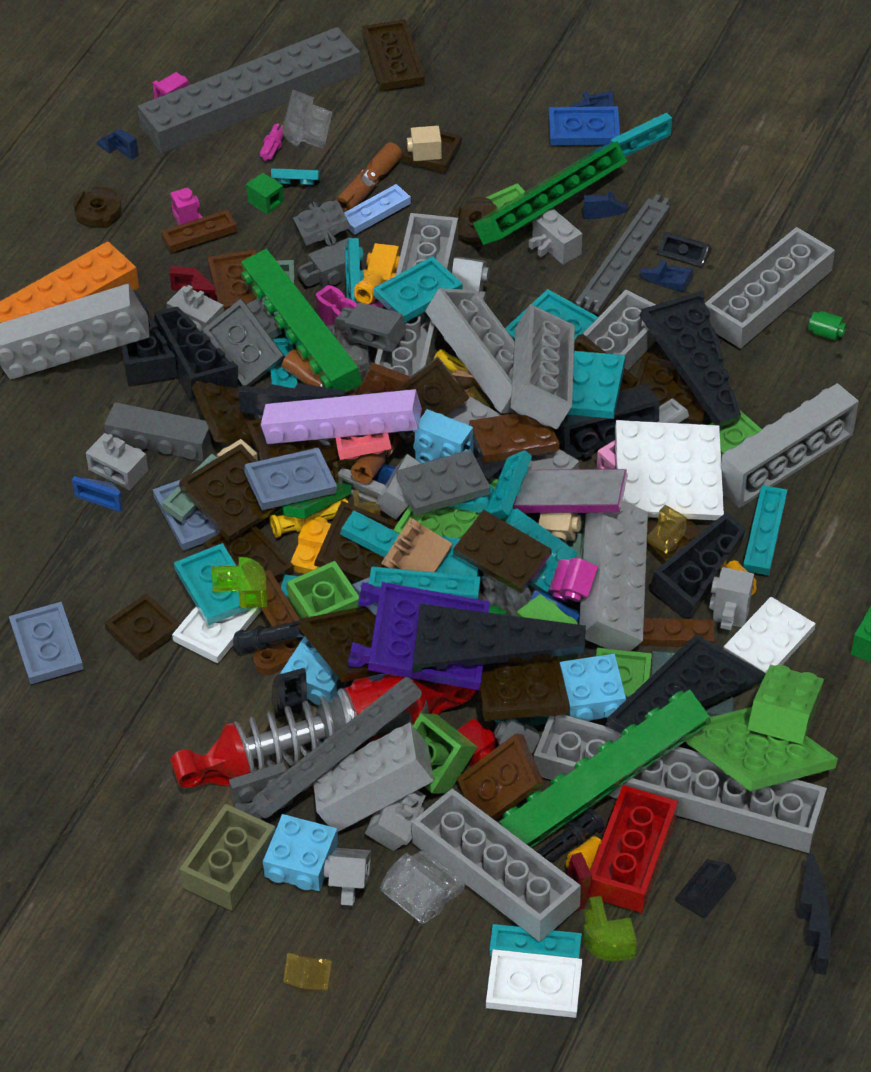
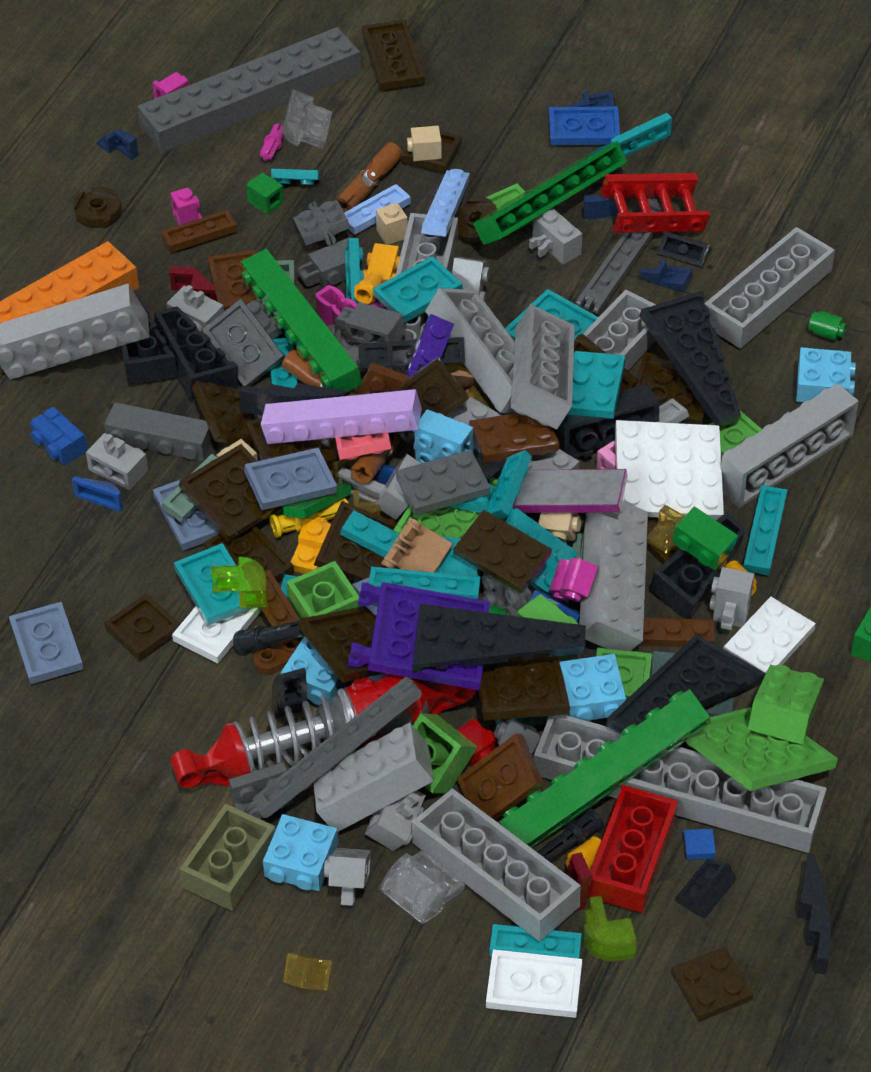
none -> blue brick [30,407,88,465]
none -> black slope [358,337,465,370]
none -> tan brick [376,203,408,245]
none -> dark purple plate [405,314,454,376]
none -> light blue plate [422,169,470,236]
none -> red fence [601,173,710,233]
none -> dark brown plate [671,947,753,1022]
none -> green brick [672,506,738,571]
none -> blue tile [683,829,716,860]
none -> medium azure brick [796,347,855,402]

